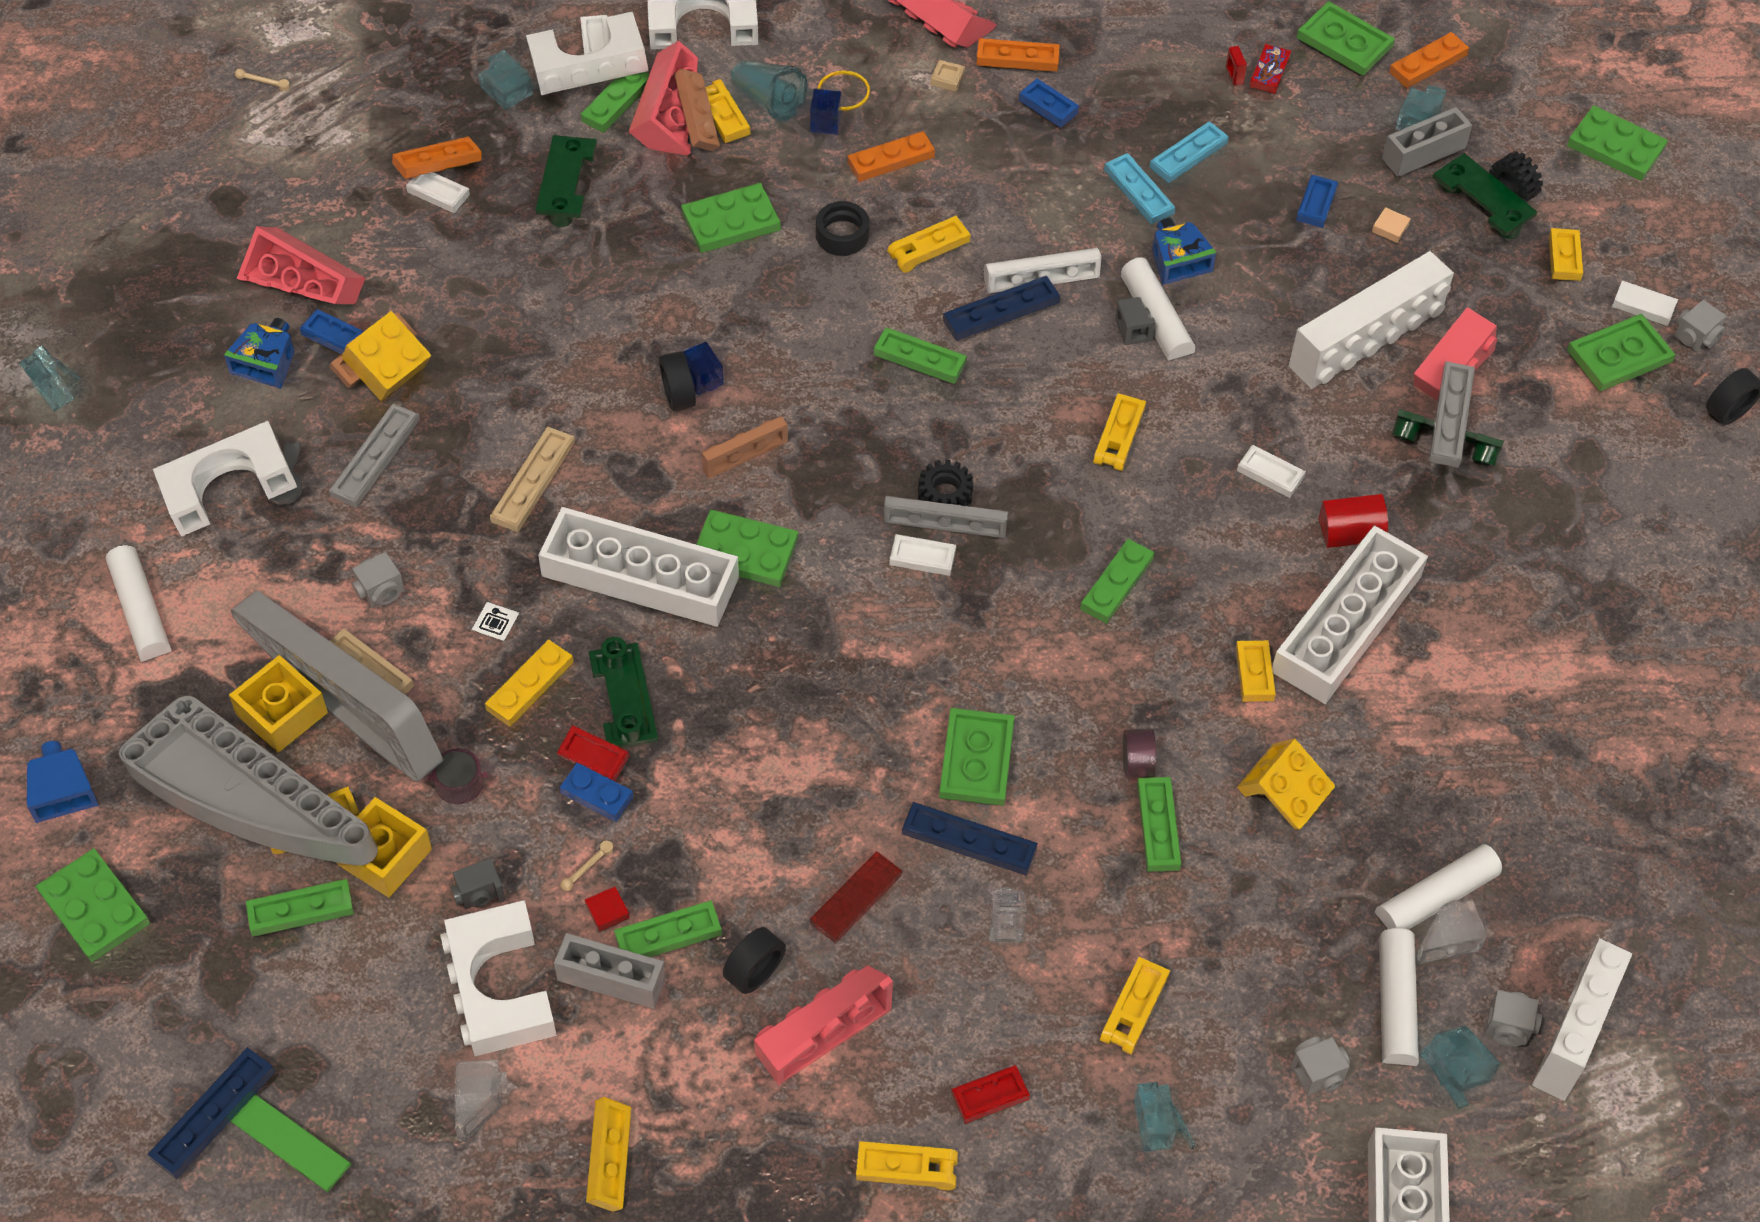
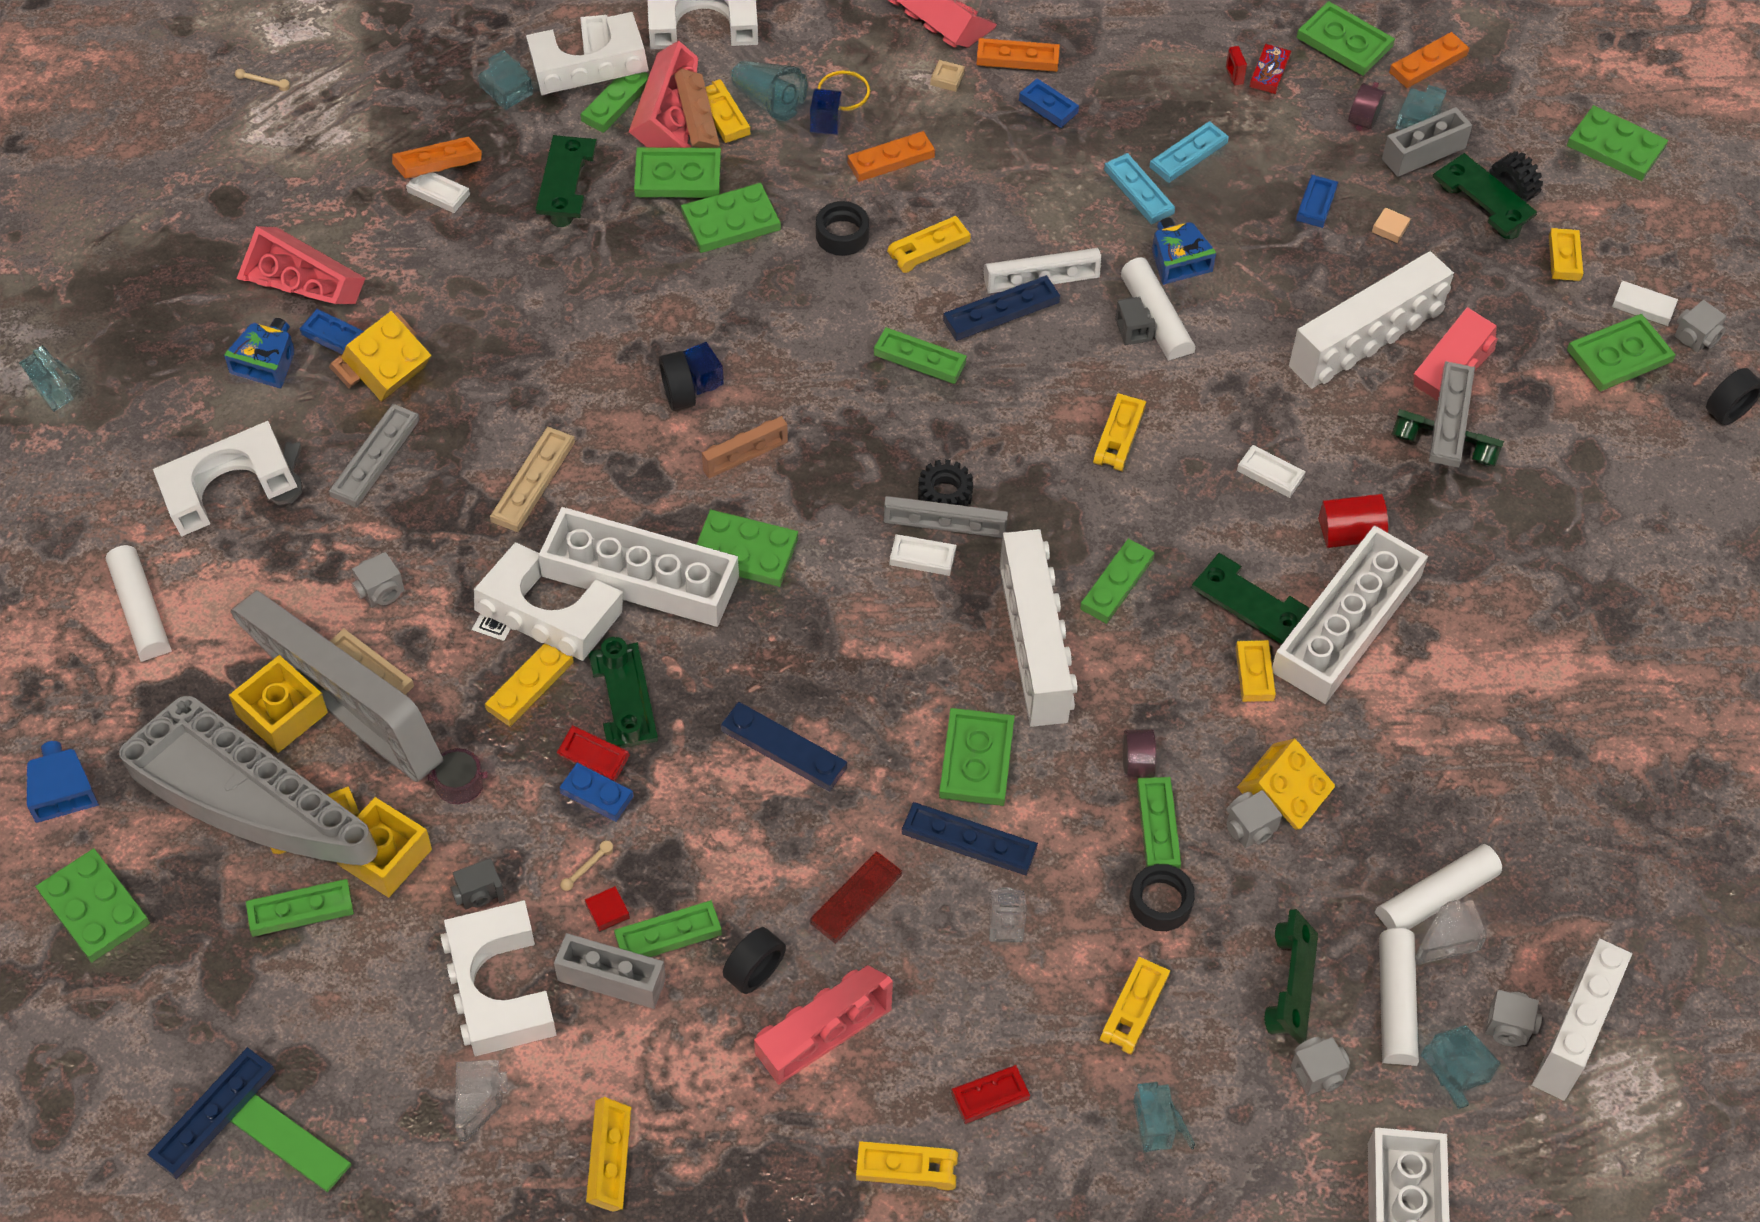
none -> white arch [474,542,623,661]
none -> bright green plate [634,147,721,198]
none -> dark blue plate [721,702,847,792]
none -> white brick [1000,529,1077,727]
none -> black tyre [1129,864,1195,932]
none -> dark green brick [1191,552,1310,644]
none -> light grey brick [1226,790,1282,848]
none -> dark green brick [1264,909,1318,1044]
none -> clear pink piece [1348,82,1386,131]

